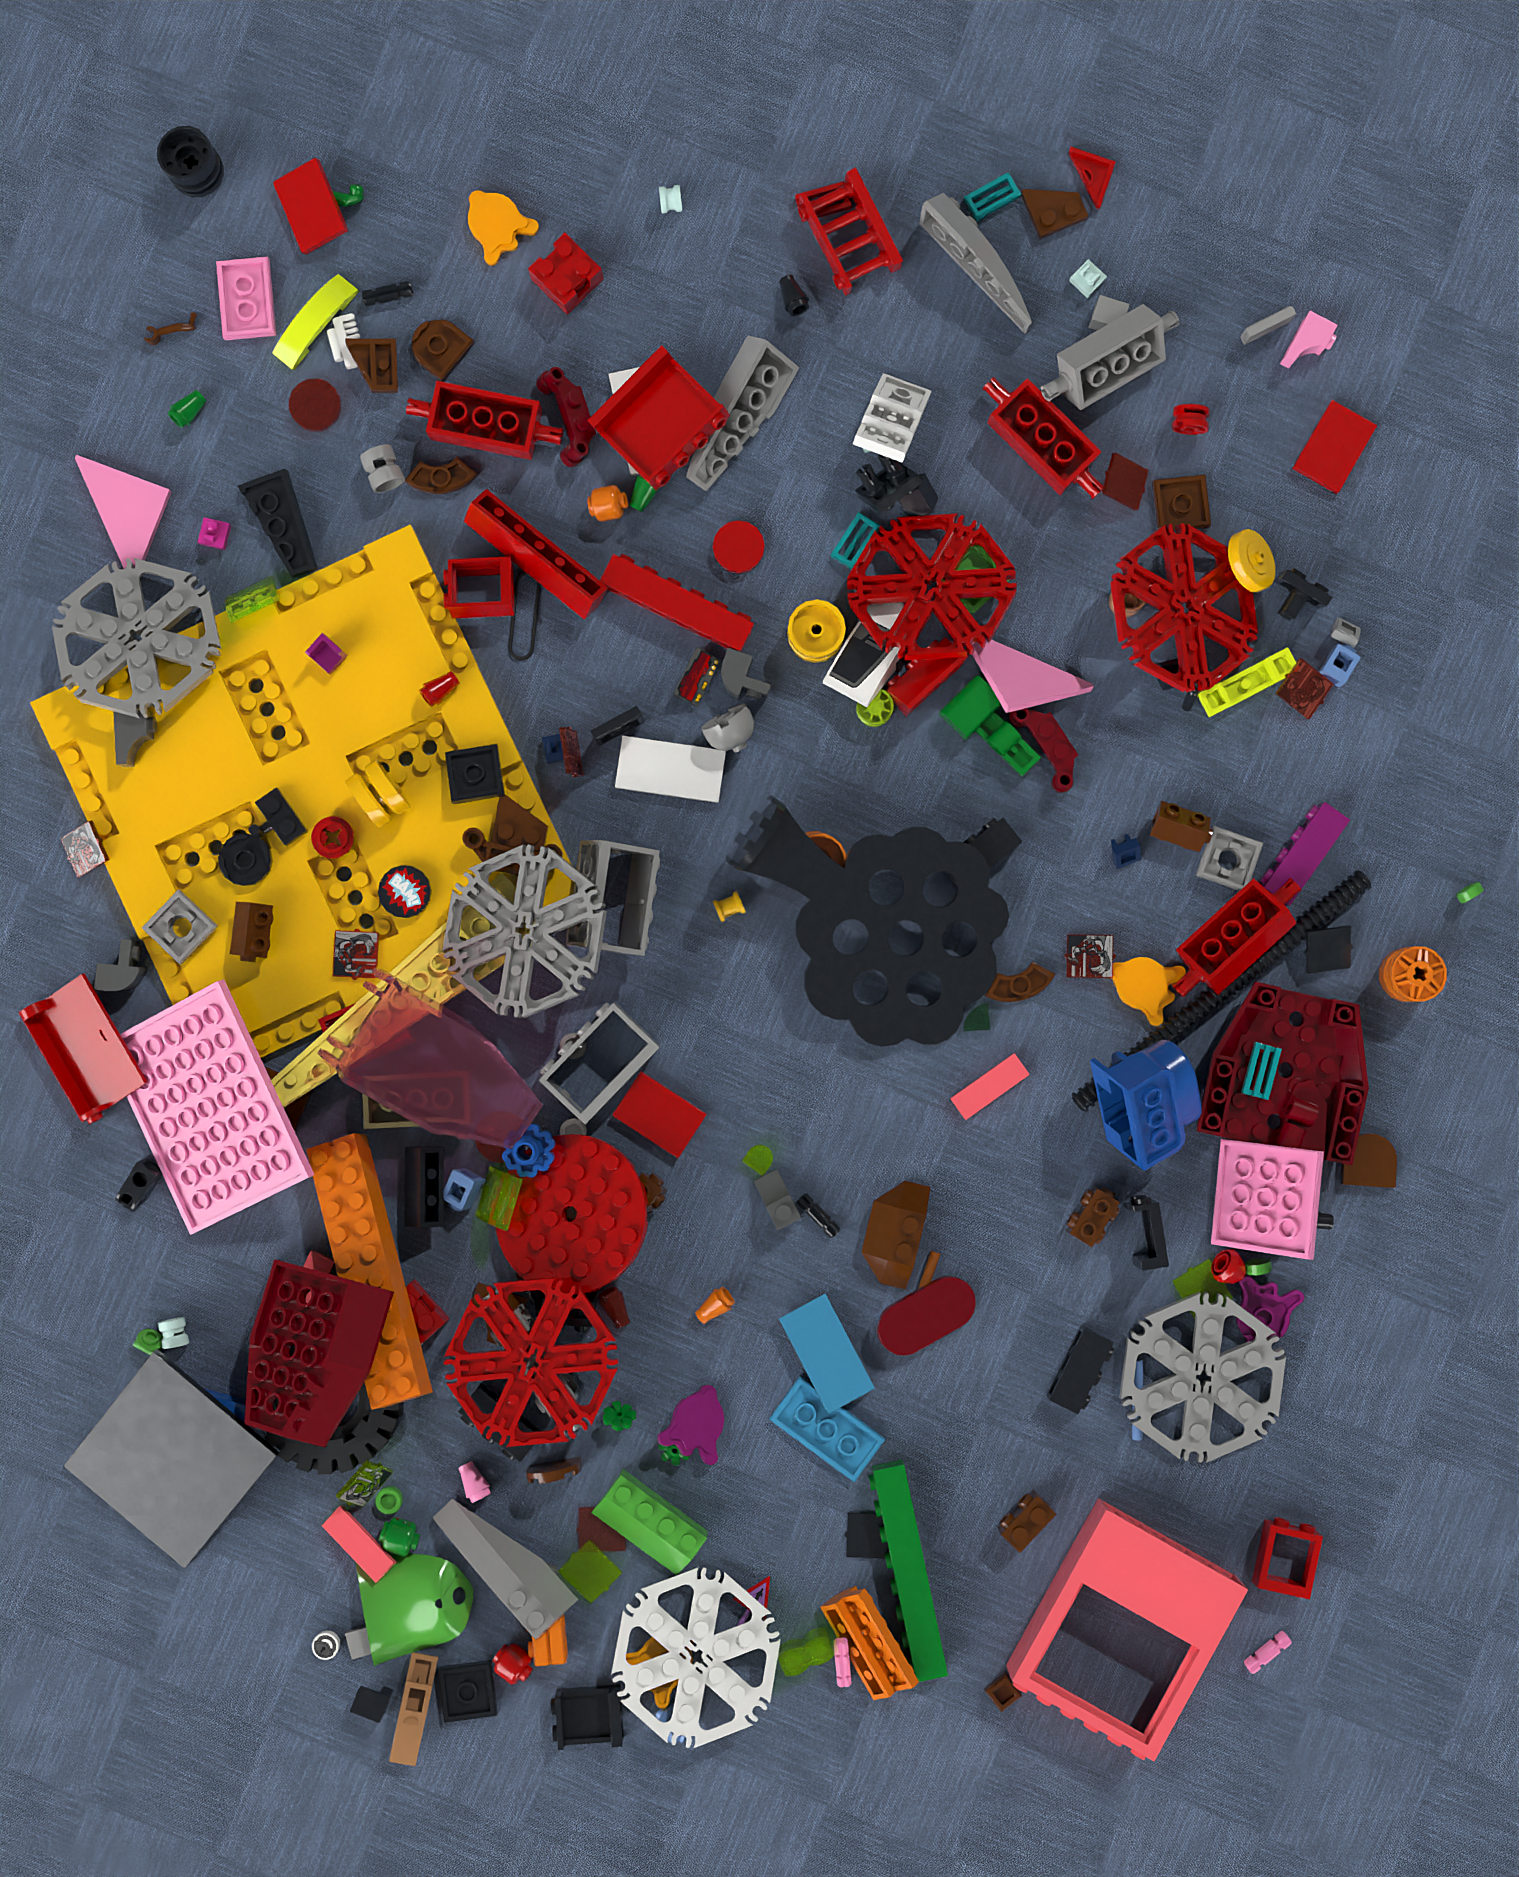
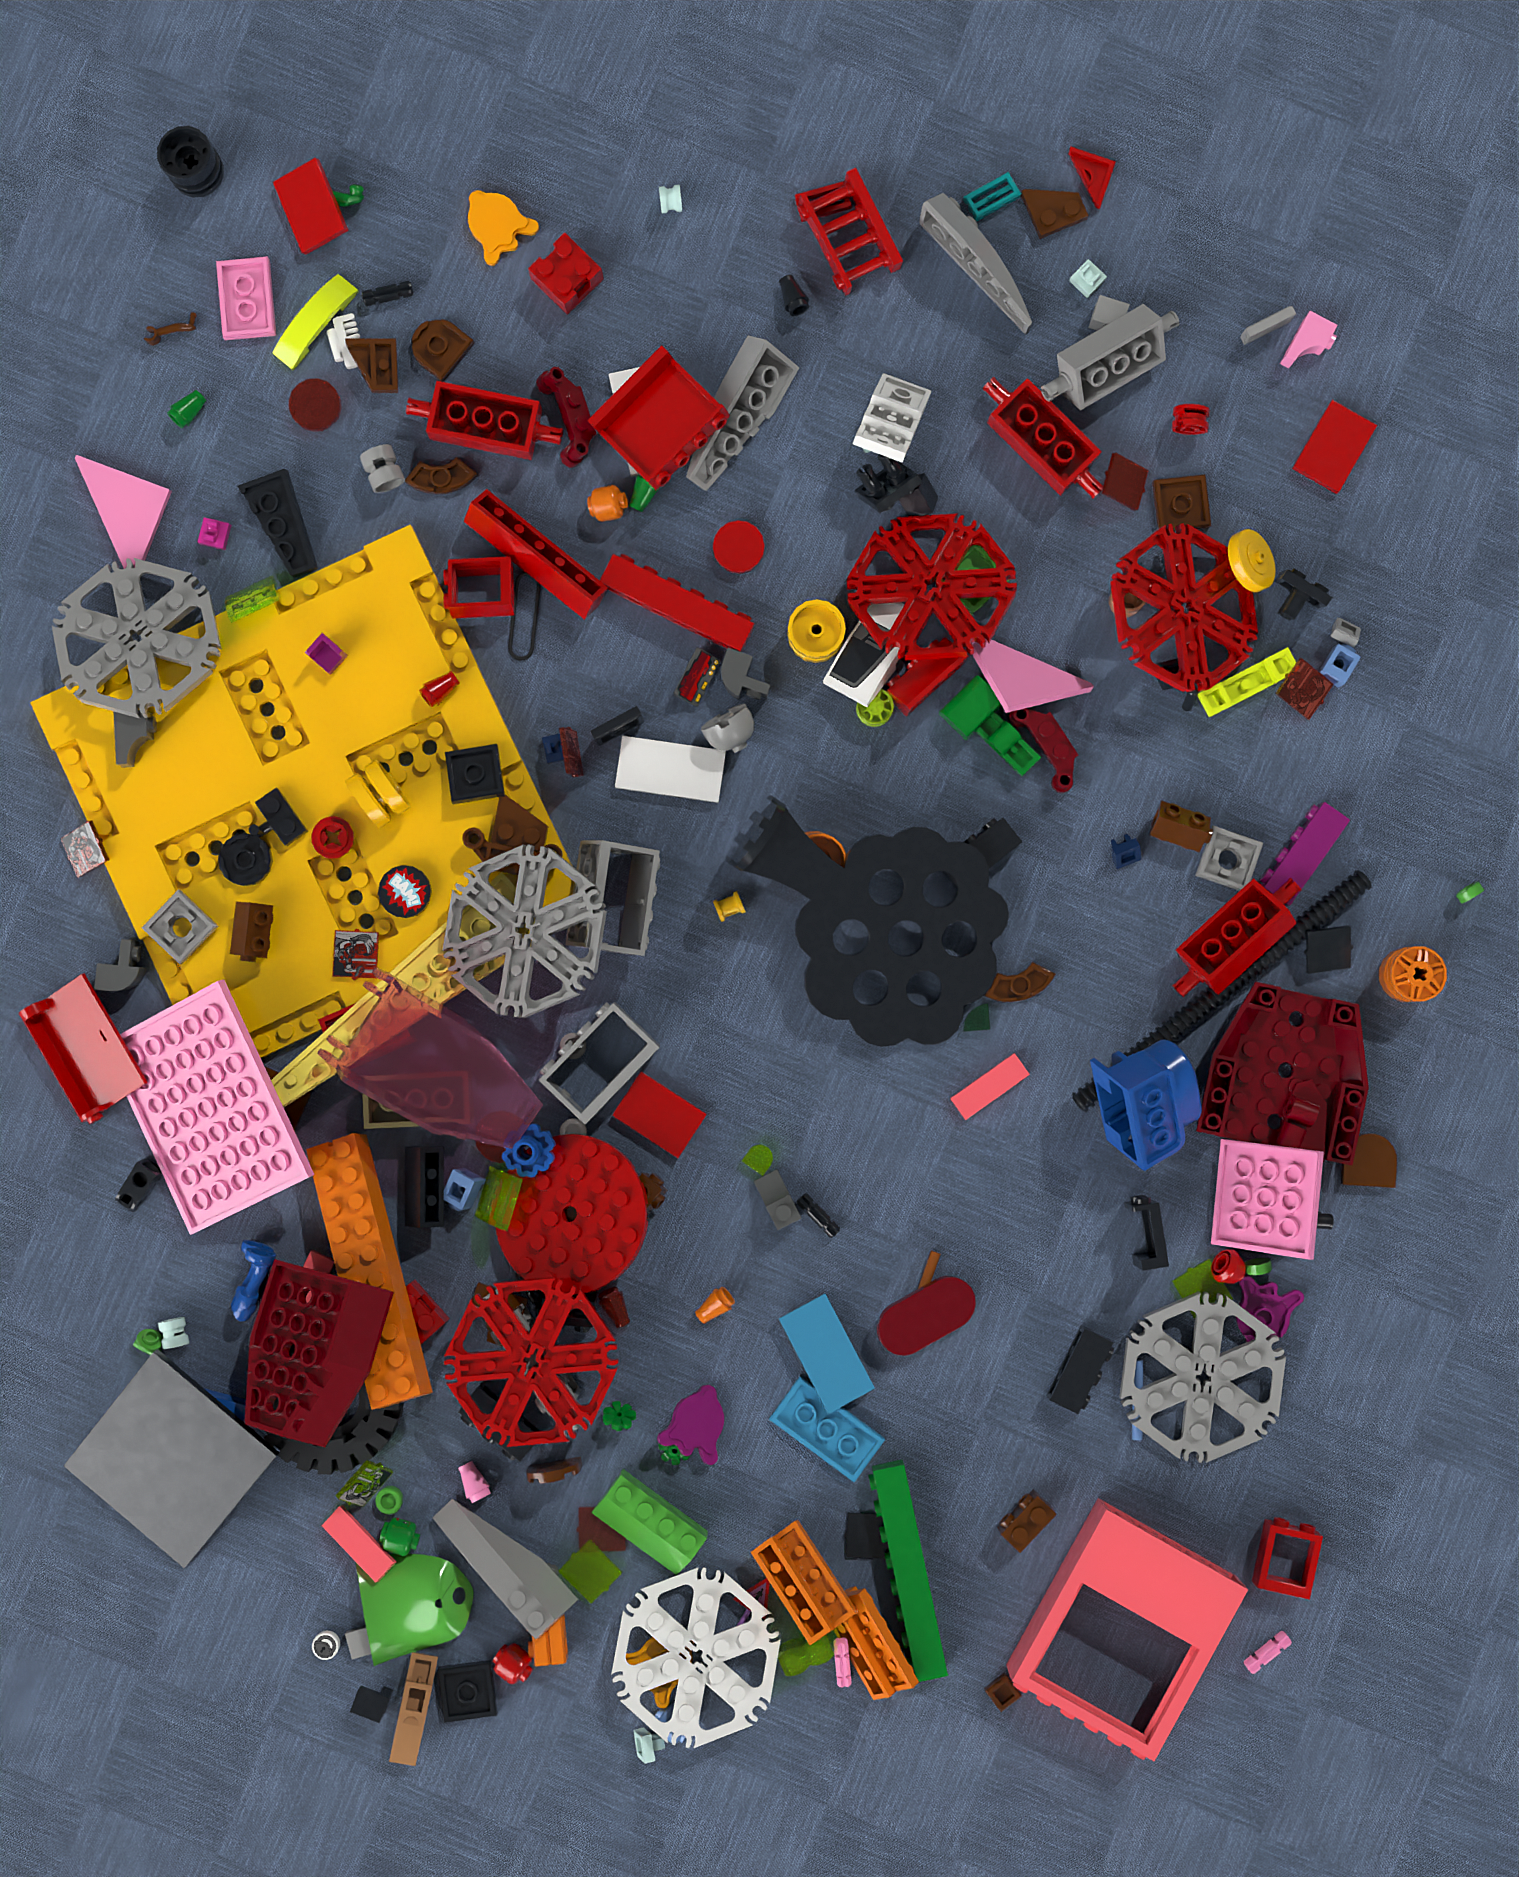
black panel [551,1685,624,1750] -> none
teal tile [830,512,881,570] -> none
reddish brown wedge [861,1180,930,1290] -> none
piece [1064,934,1116,978] -> none
reddish brown brick [1066,1186,1120,1247] -> none
light orange tile [1110,957,1186,1026] -> none
teal tile [1241,1042,1282,1100] -> none
none -> blue piece [231,1240,276,1321]
none -> light aqua tile [633,1727,665,1764]
none -> orange brick [751,1520,858,1645]

